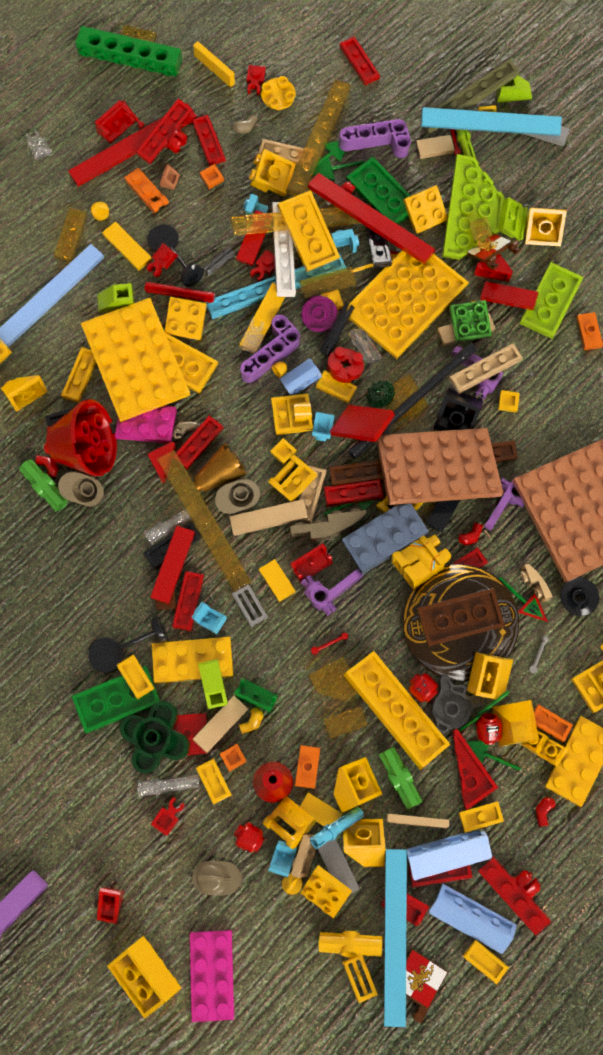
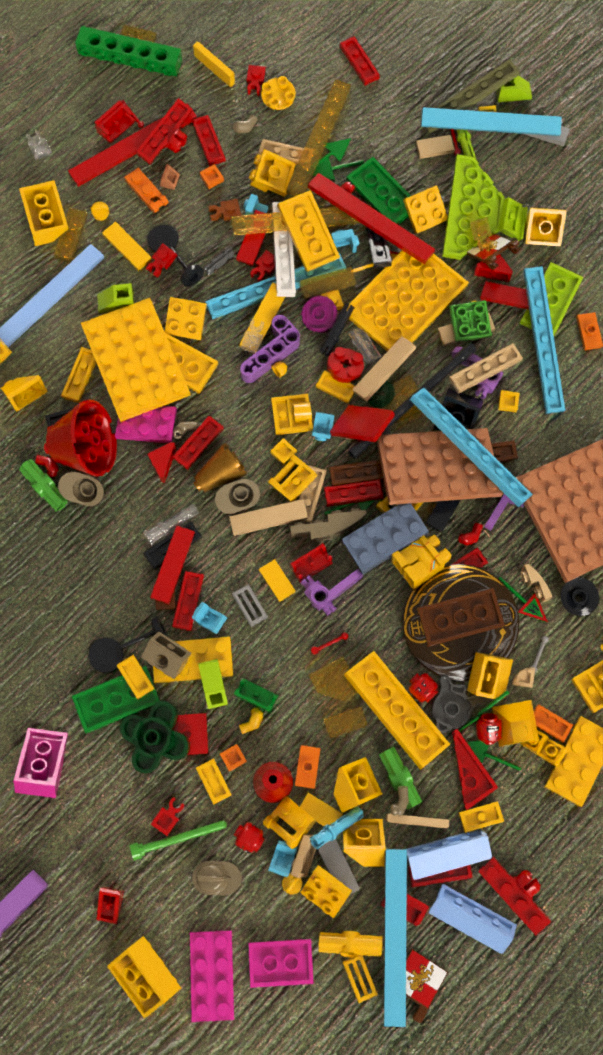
clear pin [137,775,200,798] -> none
red axle [144,282,215,303] -> none
clear yellow tile [157,450,251,592] -> none
tan tile [192,696,248,753] -> none
light blue panel [280,359,322,395] -> none
medium lavender beam [338,119,411,158] -> none
yellow tile [463,939,509,984] -> none
red arm [535,797,556,827] -> none
none -> dark pink slope [14,728,68,798]
none -> yellow slope [19,180,69,246]
none -> bright green piece [130,821,227,861]
none -> dark tan brick [141,632,192,679]
none -> dark orange plate [209,199,241,221]
none -> dark pink plate [248,939,314,988]
none -> tan tile [352,336,416,401]
none -> dark tan arm [391,786,409,816]
none -> medium azure tile [410,388,533,507]
none -> tan tile [512,667,535,688]
none -> medium azure tile [523,266,565,414]

